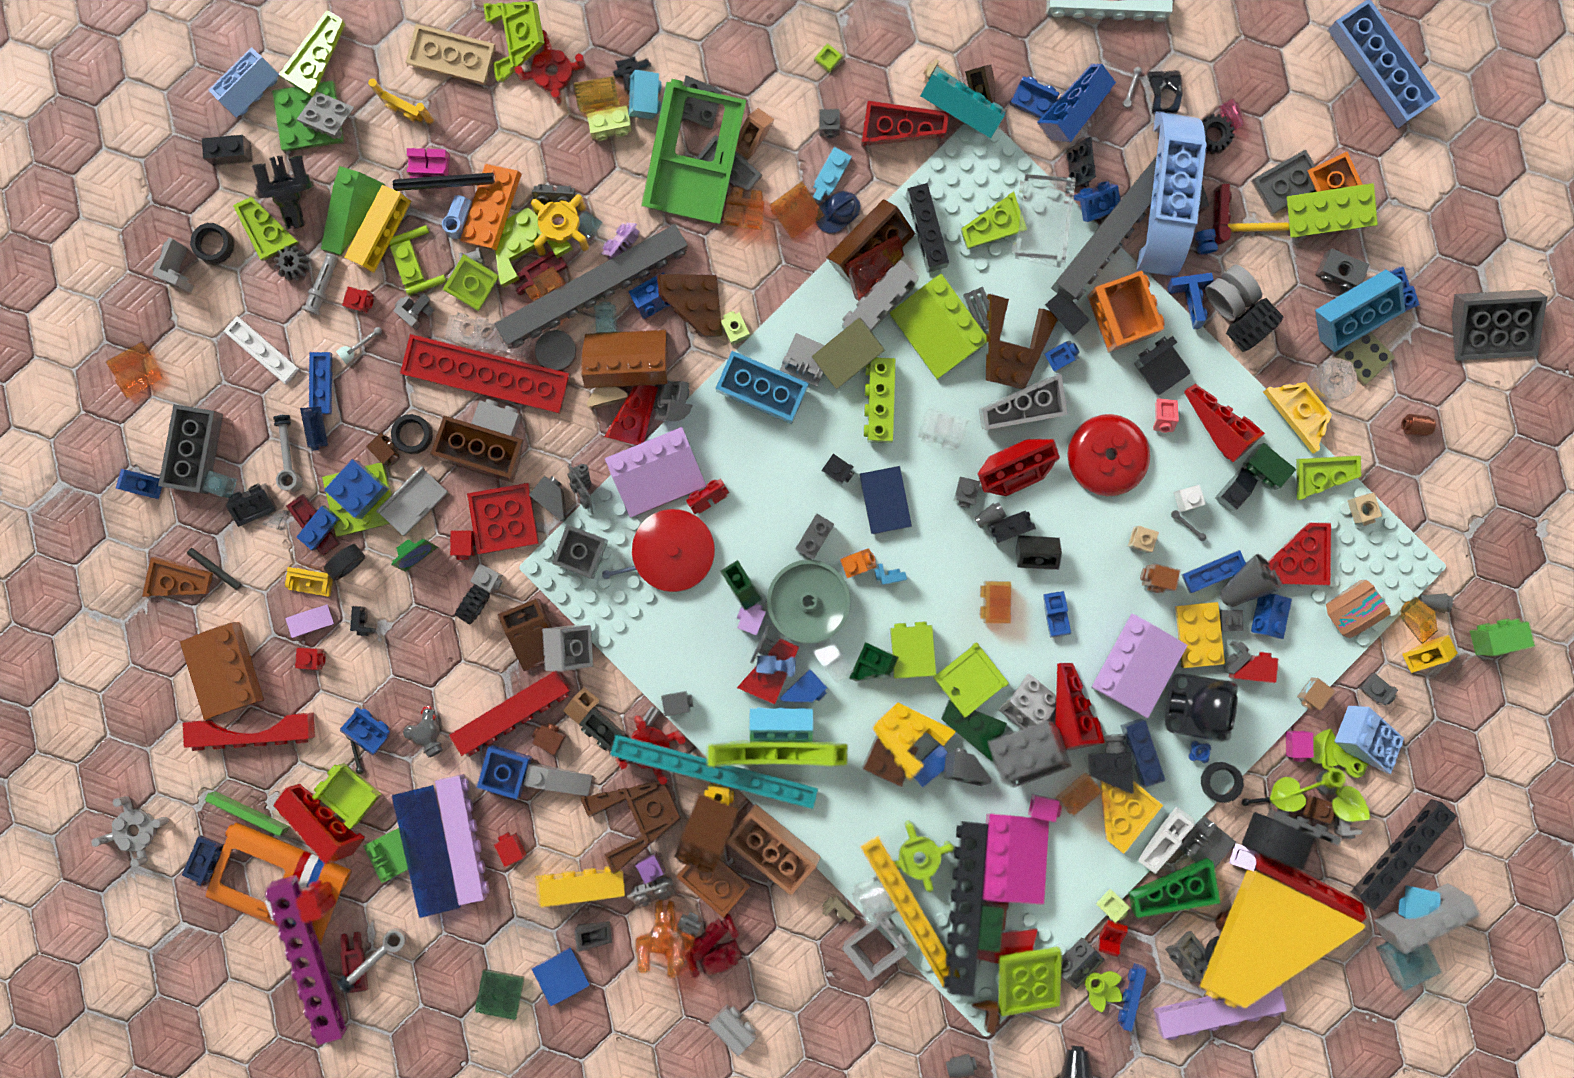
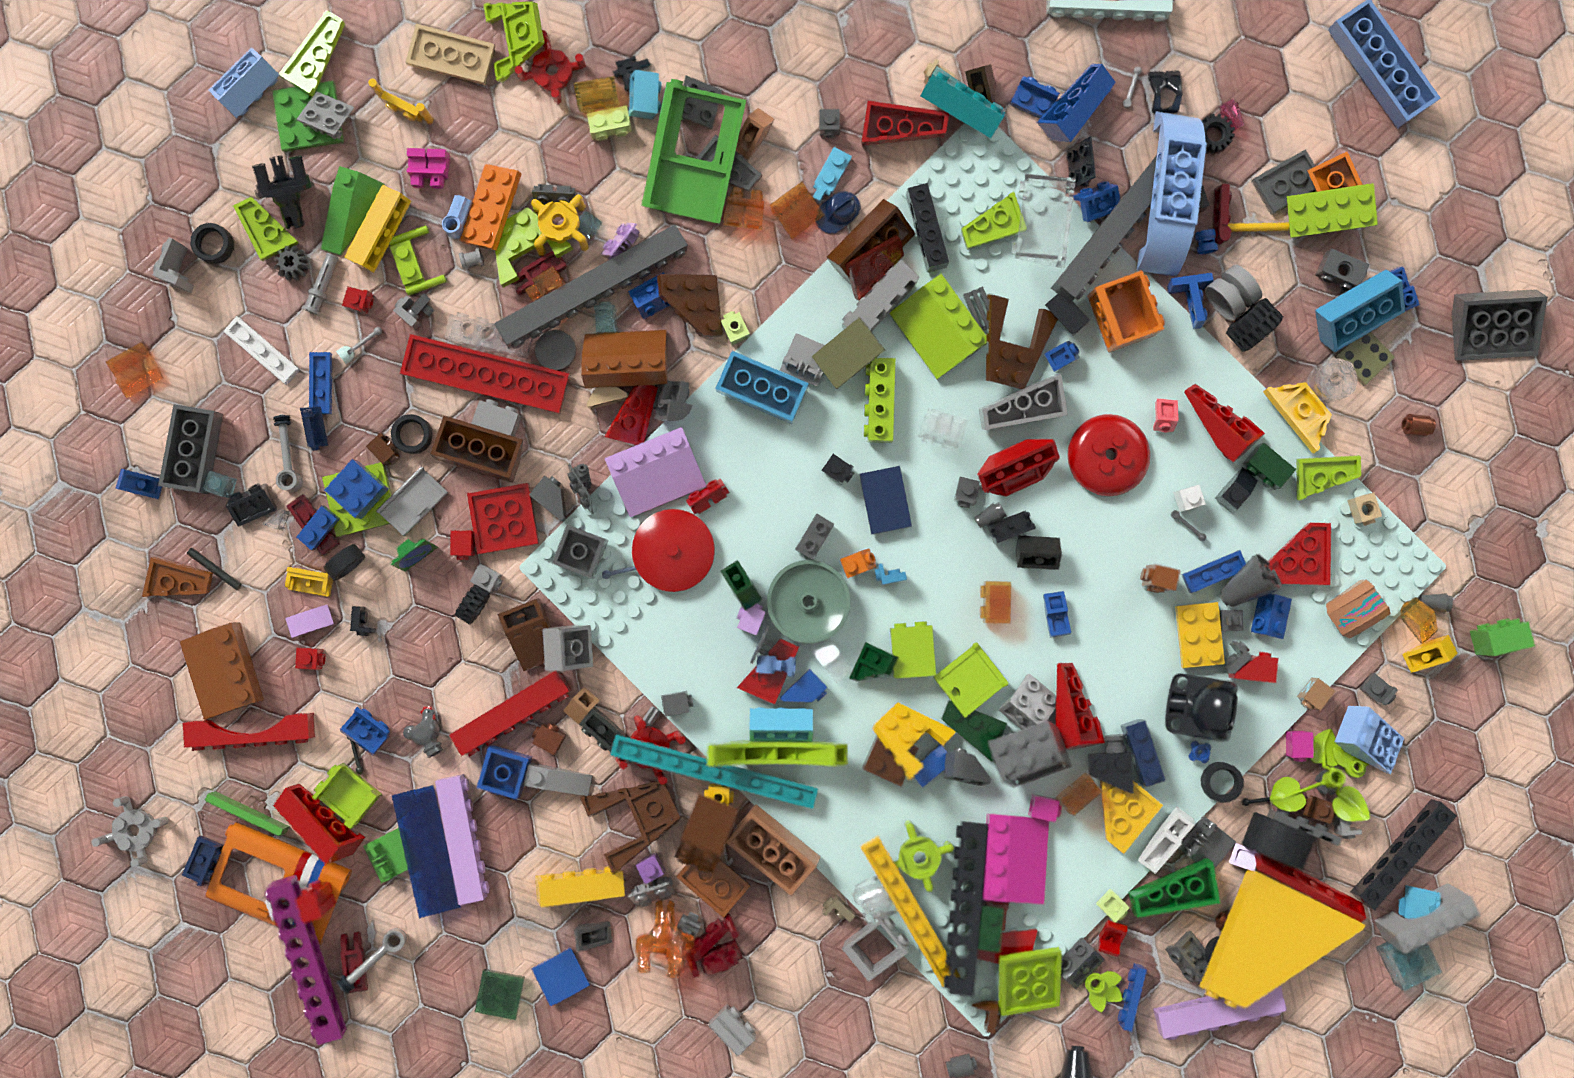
black brick [202,134,253,166] -> none
black axle [393,173,495,191] -> none
lime tile [442,254,499,311] -> none
red brick [494,832,527,867] -> none
lime tile [814,43,843,73] -> none
lavender slope [1091,613,1187,718] -> none
tan brick [1127,526,1159,553] -> none
black bracket [1134,336,1190,395] -> none

